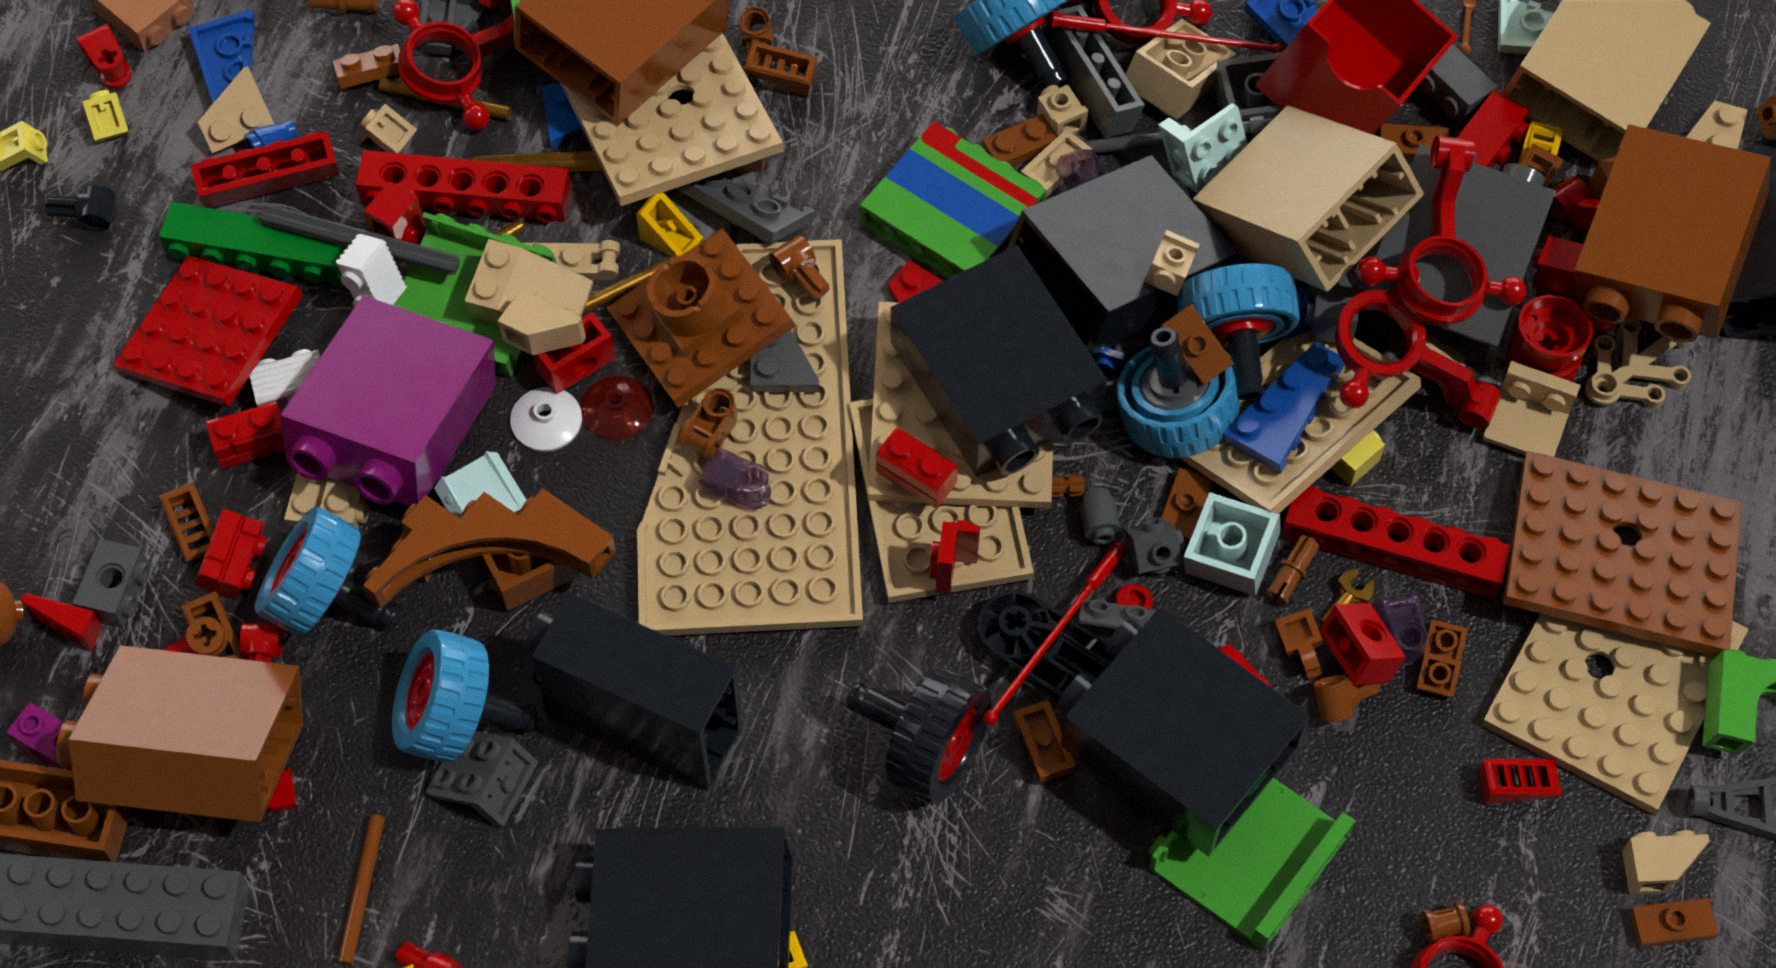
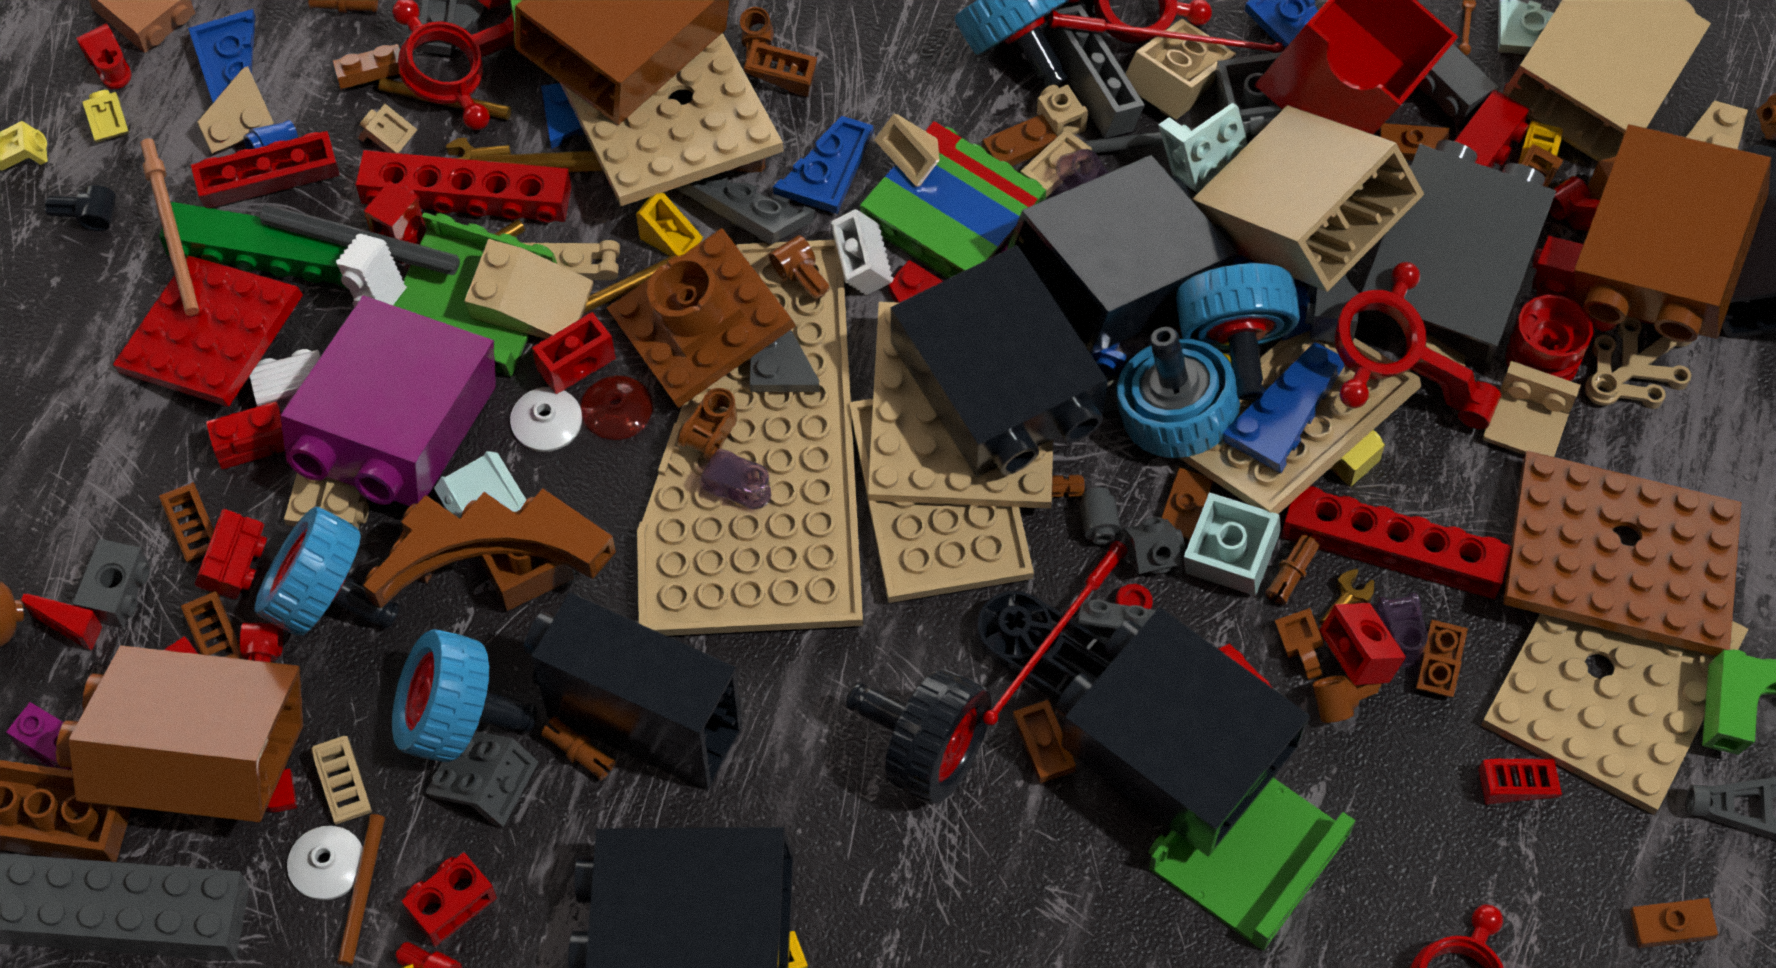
dark orange wheel [186,617,228,656] -> none
tan slope [497,289,586,355] -> none
red brick [876,427,958,509] -> none
red bracket [930,520,980,595] -> none
tan brick [1144,230,1200,296] -> none
dark orange plate [1161,304,1234,385] -> none
red piece [1356,135,1527,325] -> none
dark orange bush [1420,902,1470,944] -> none
tan slope [1622,830,1709,895] -> none
none -> nougat bar [140,138,199,316]
none -> white dish [287,826,363,900]
none -> tan slope [311,736,372,825]
none -> red brick [401,852,497,947]
none -> pearl gold bar [446,138,511,160]
none -> dark orange pin [541,716,616,781]
none -> blue wing [773,116,874,214]
none -> white brick [831,209,894,295]
none -> tan slope [874,114,940,187]

